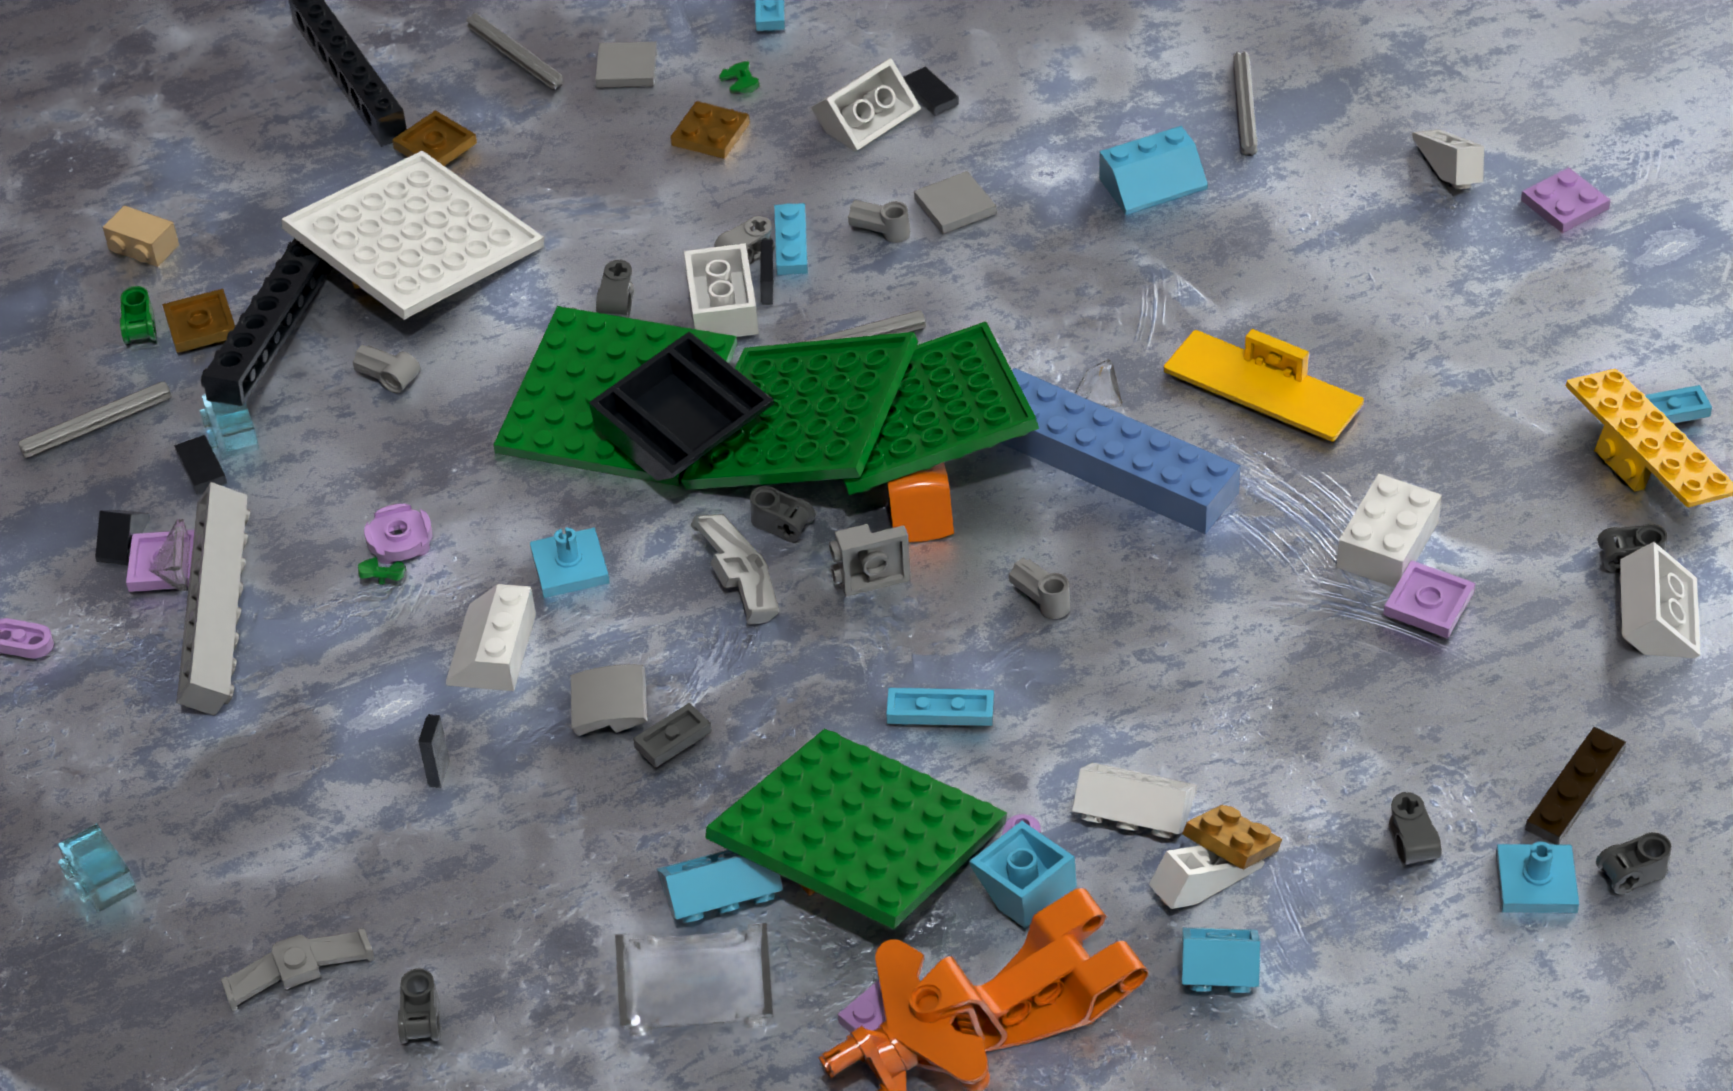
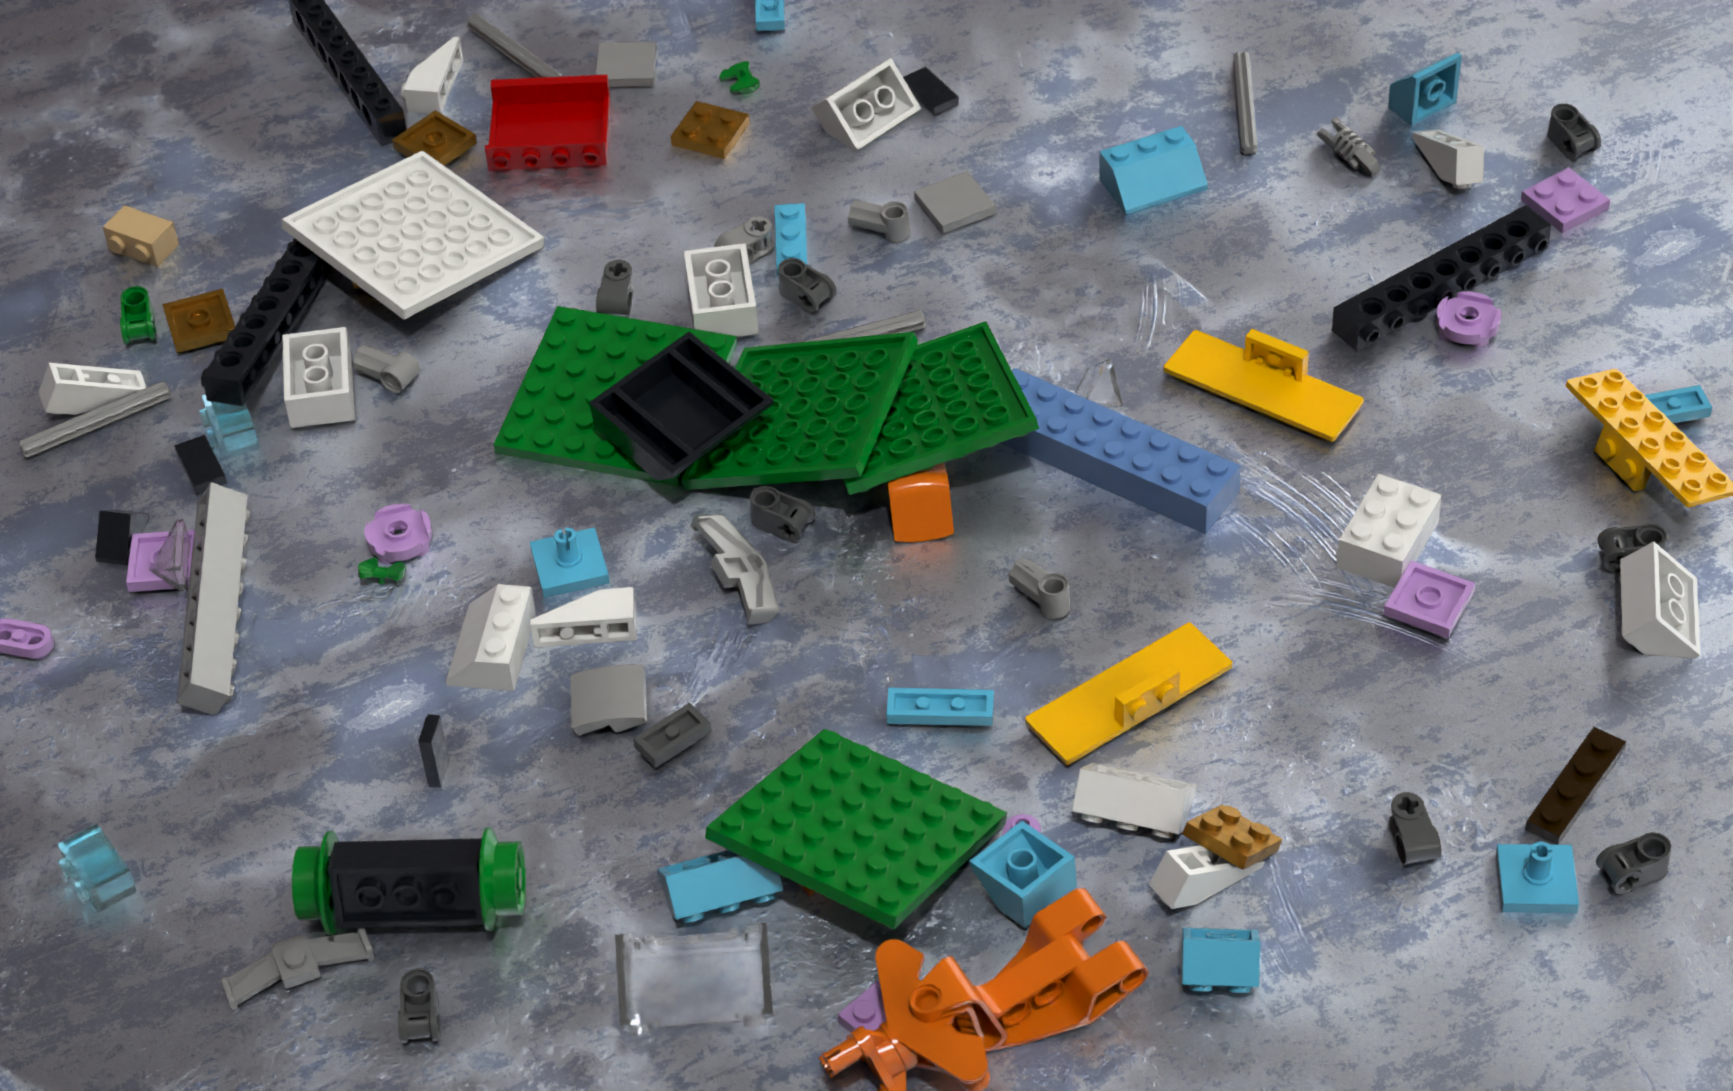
black tile [760,240,773,305] -> none
light grey plate [829,524,910,597] -> none
none -> white slope [39,363,147,415]
none -> white brick [283,327,355,428]
none -> black brick [292,827,526,935]
none -> white slope [401,37,463,114]
none -> red panel [485,74,611,171]
none -> white slope [530,587,637,647]
none -> dark grey piece [778,258,837,313]
none -> yellow bracket [1025,622,1232,765]
none -> light grey hinge [1316,117,1381,177]
none -> black brick [1332,205,1551,352]
none -> medium azure slope [1388,53,1462,126]
none -> lavender plate [1436,291,1501,347]
none -> dark grey piece [1548,103,1601,160]

